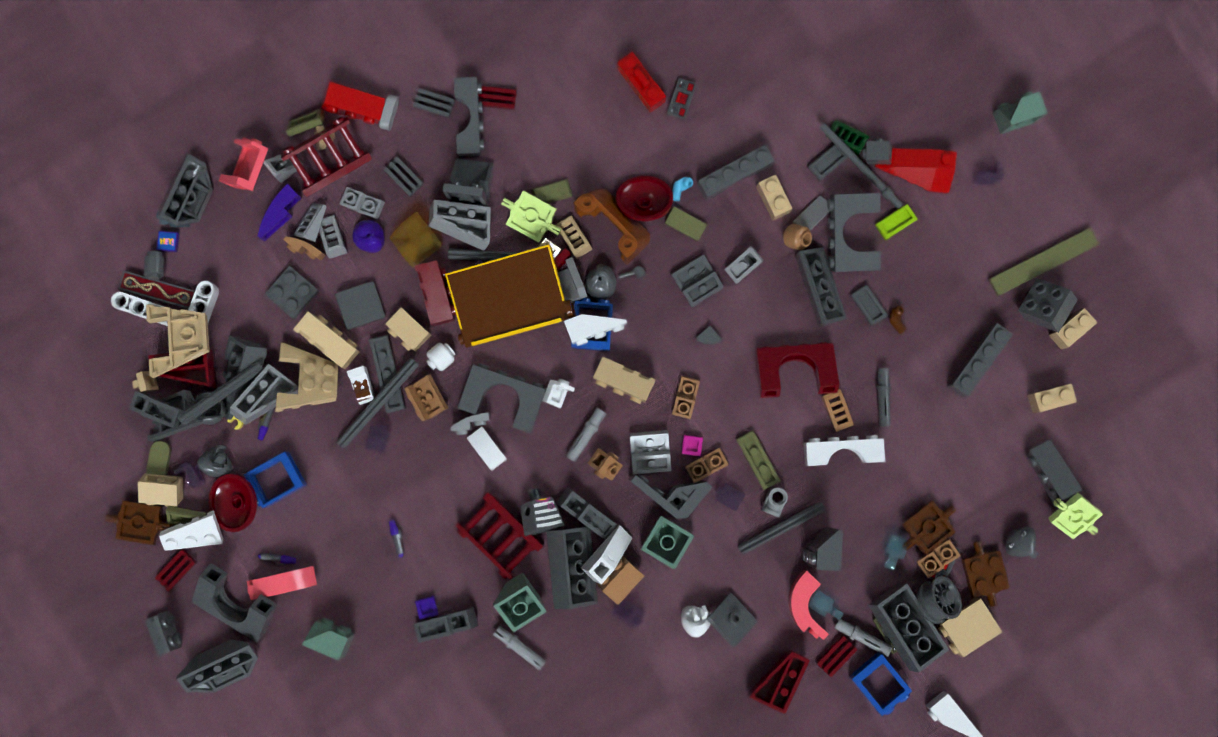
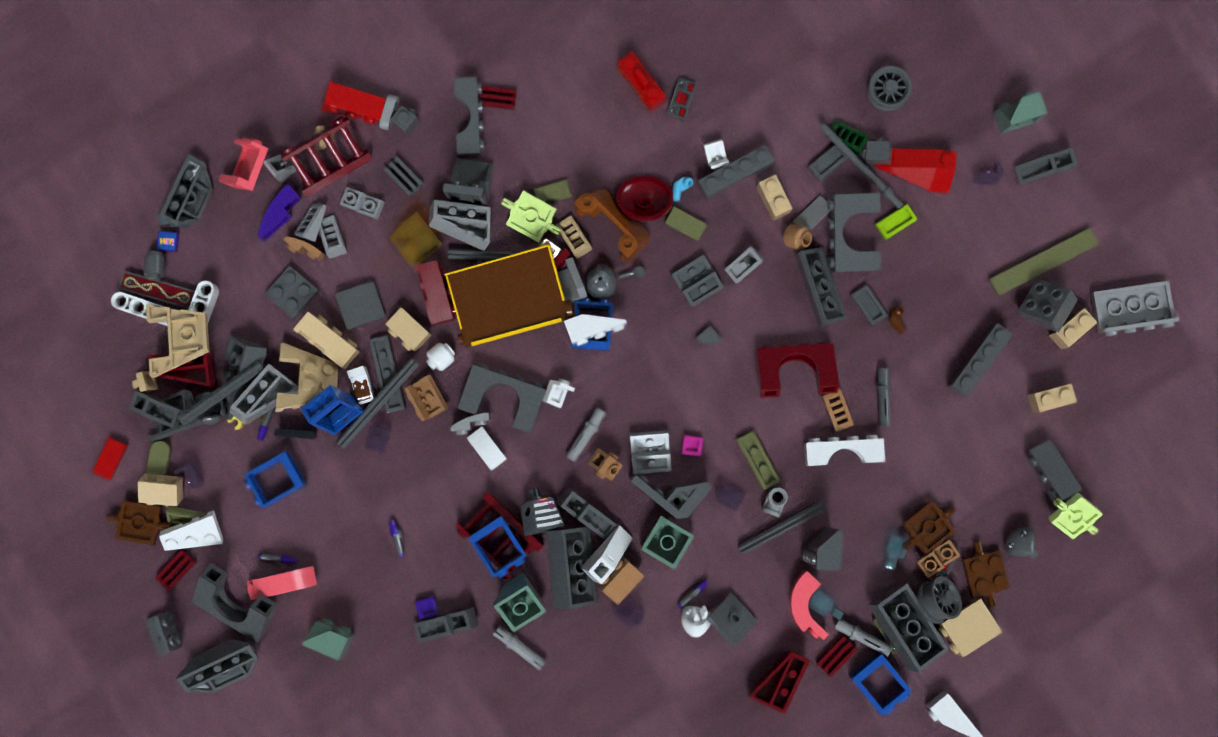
dark grey piece [197,445,233,477] -> none
dark red dish [209,474,257,532] -> none
olive tile [286,109,325,137] -> none
dark purple hair [352,220,385,253] -> none
dark grey tile [413,88,455,118] -> none
tan wedge [593,357,656,404] -> none
medium nougat slope [672,376,700,419] -> none
medium nougat slope [685,448,729,483] -> none
none -> red tile [92,437,128,480]
none -> black tile [274,428,317,439]
none -> blue window [301,385,363,435]
none -> dark grey brick [390,105,420,137]
none -> blue window [468,516,527,578]
none -> flat silver piece [678,579,708,608]
none -> white bracket [703,139,730,171]
none -> dark grey wheel [867,66,912,111]
none -> dark grey slope [1015,147,1079,185]
none -> light grey bracket [1091,281,1180,336]

